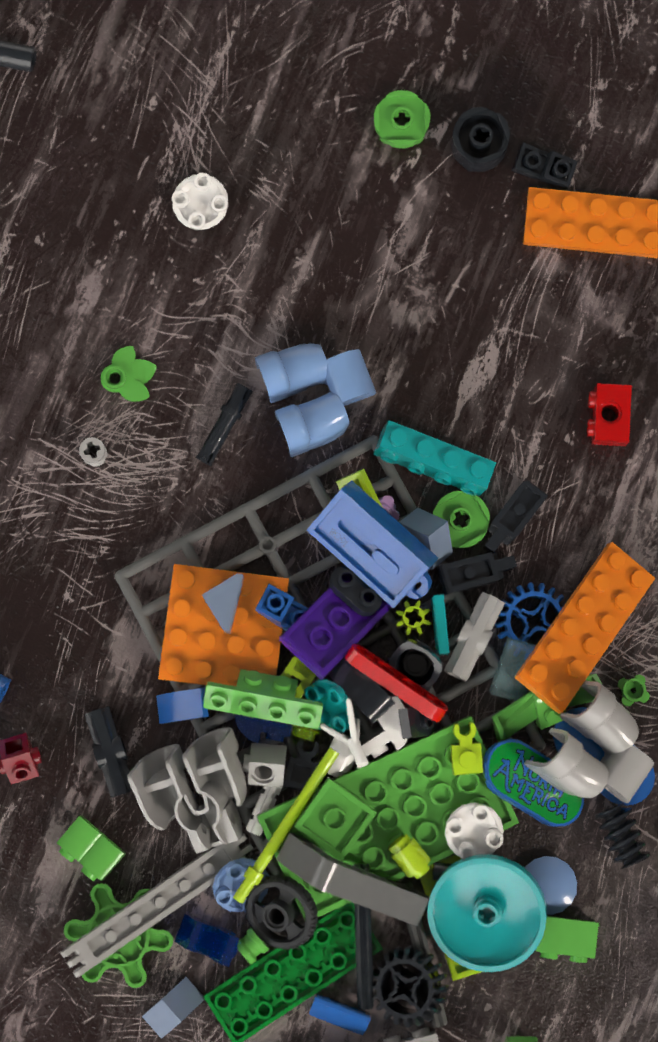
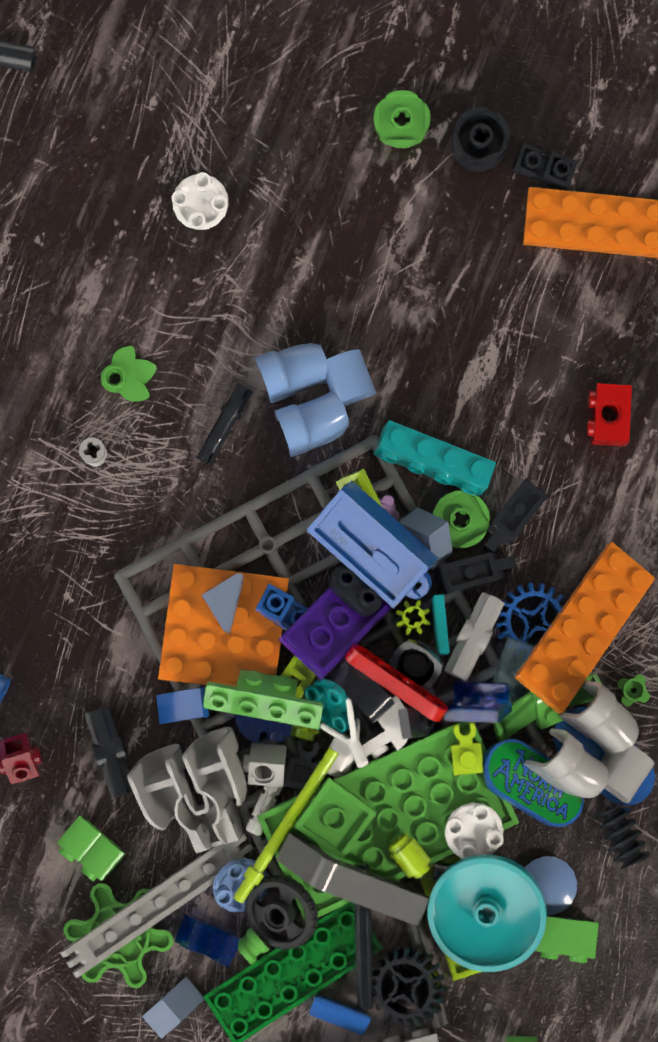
none -> clear blue bracket [444,681,512,723]

